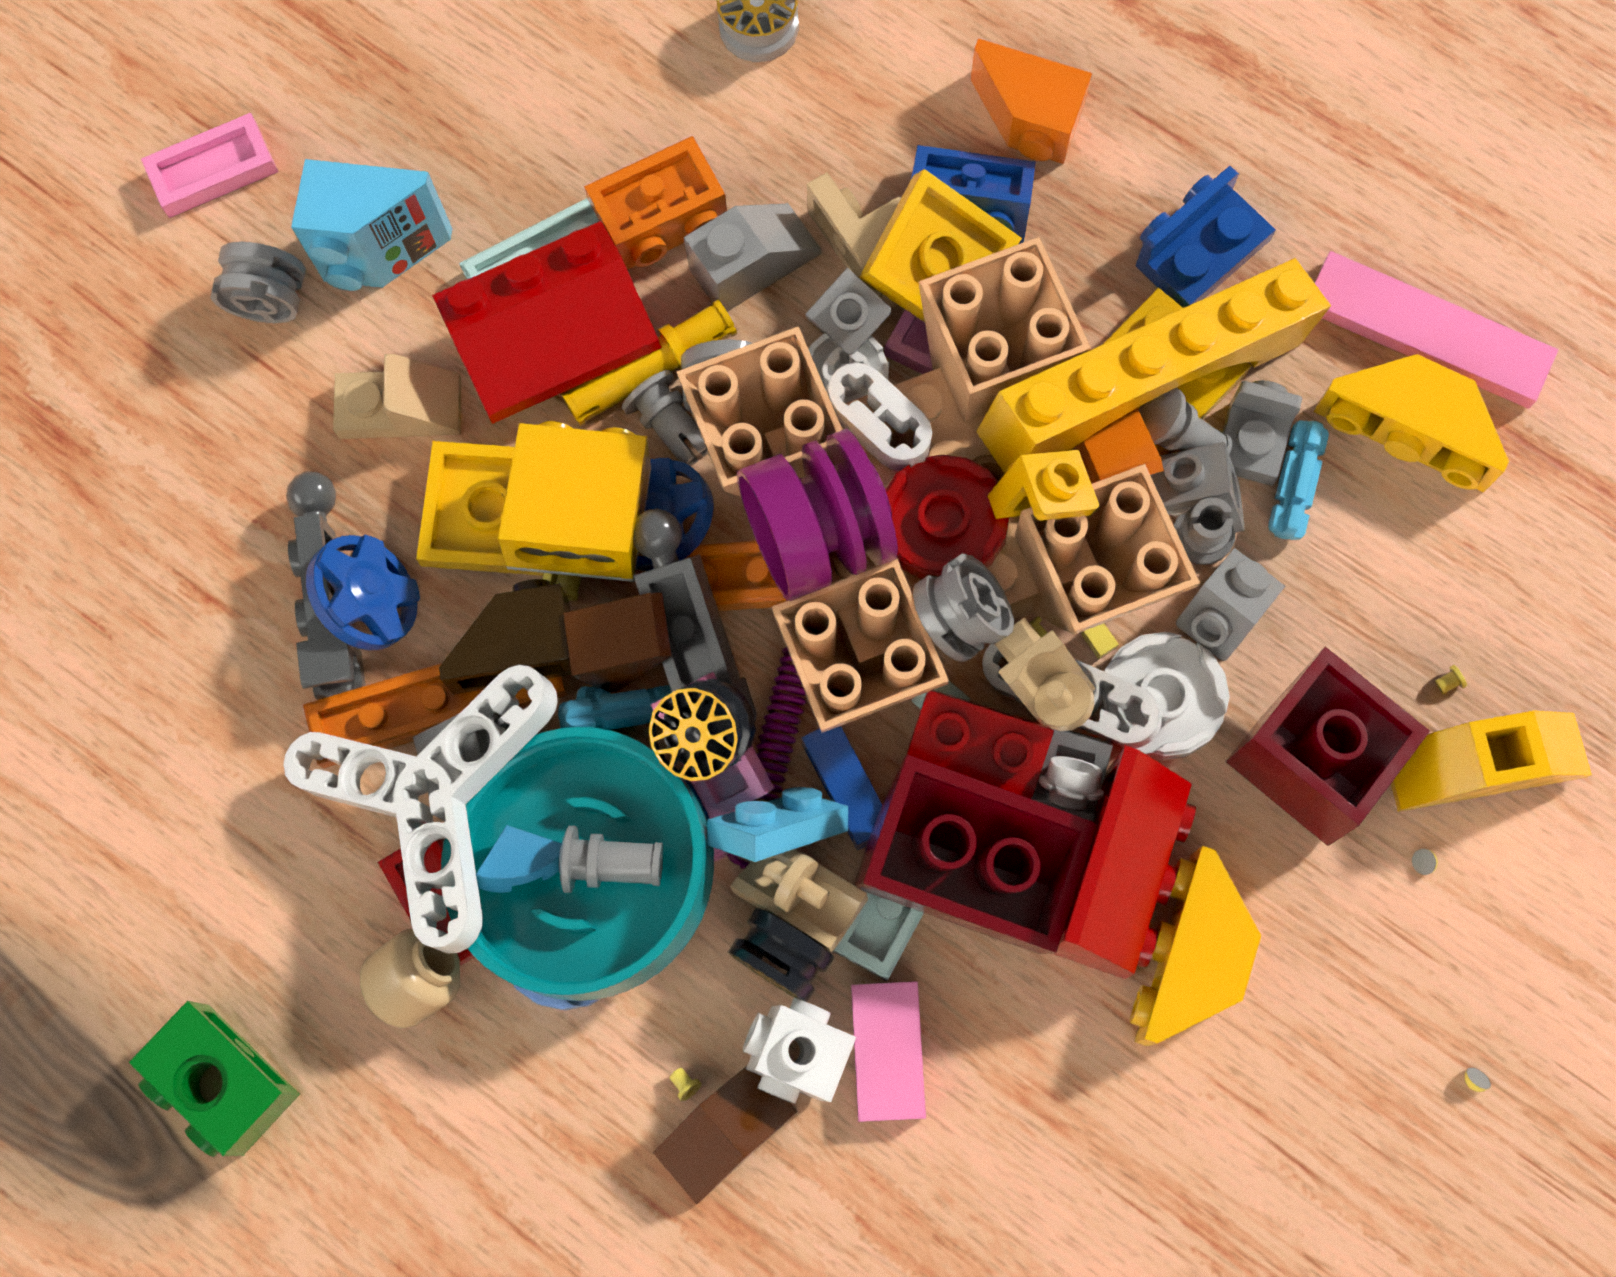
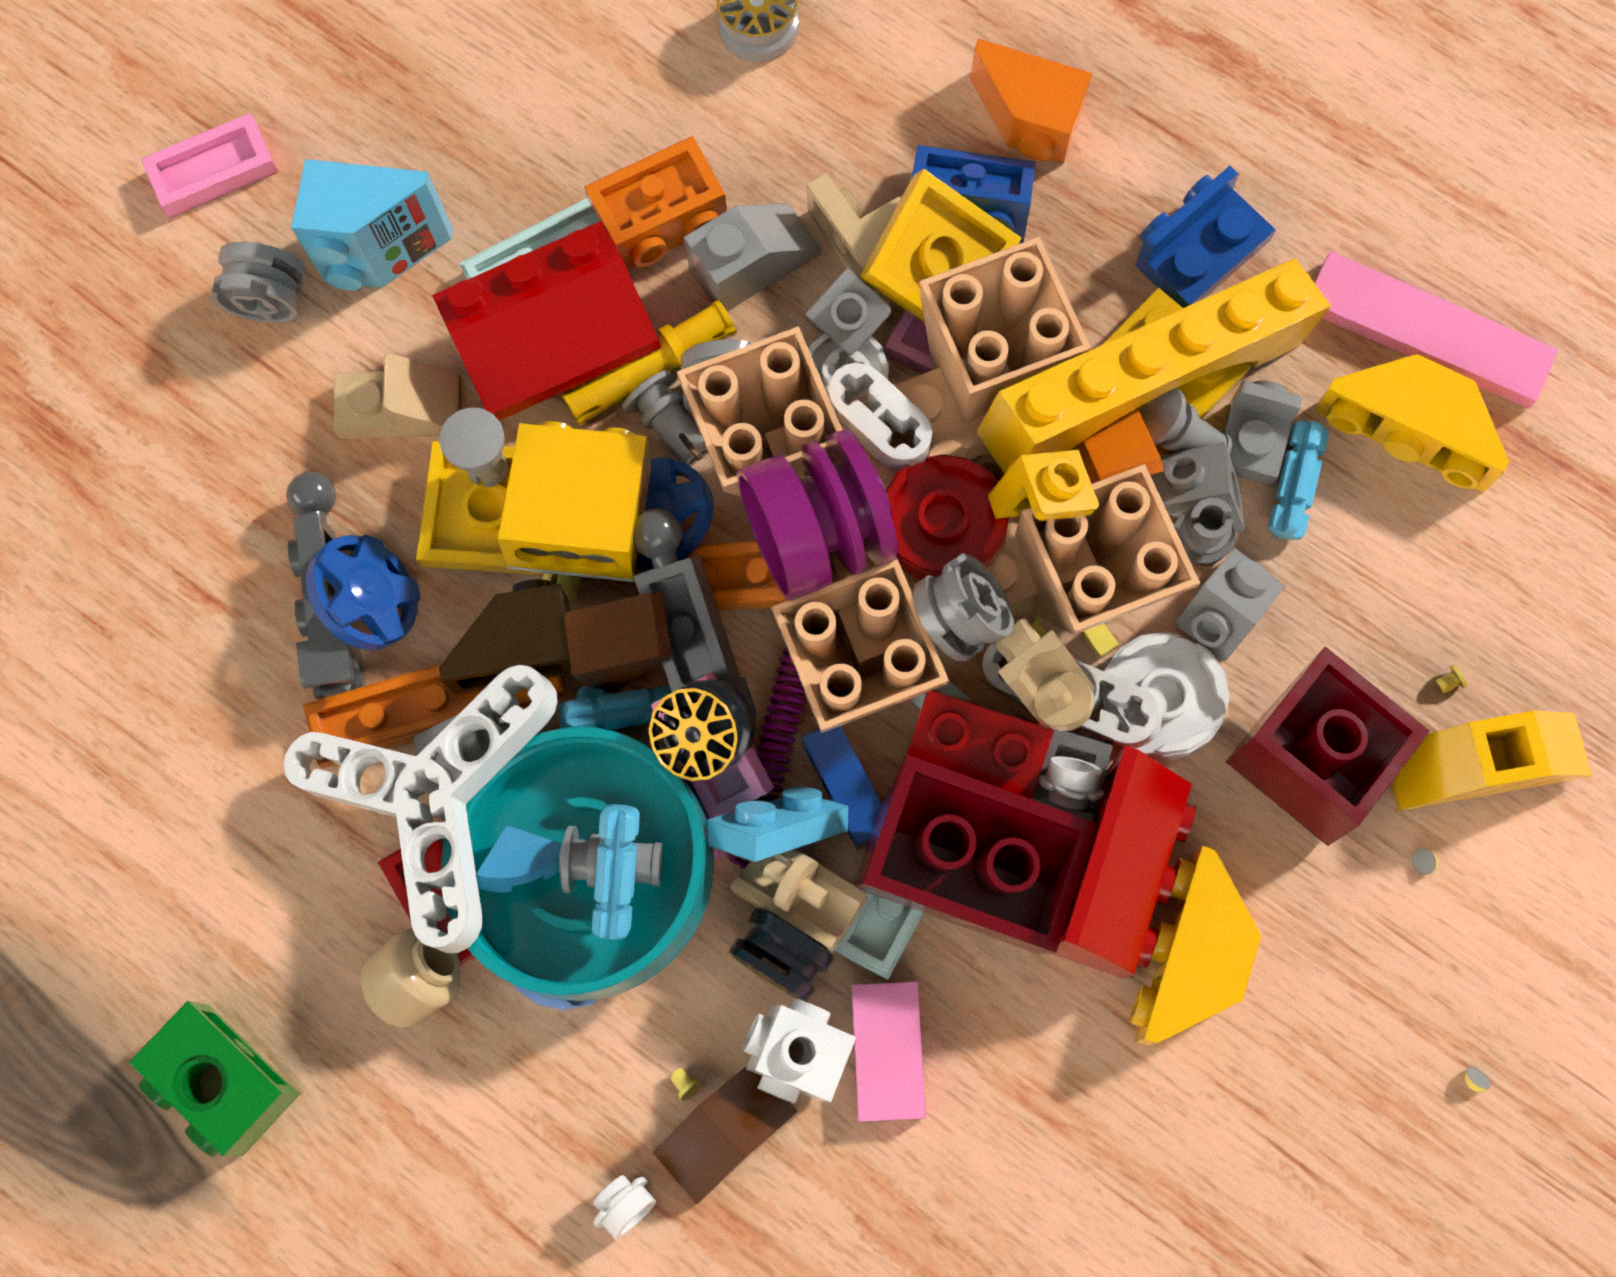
none -> light grey pin [439,407,508,487]
none -> medium azure axle [592,804,640,940]
none -> white plate [593,1175,656,1240]

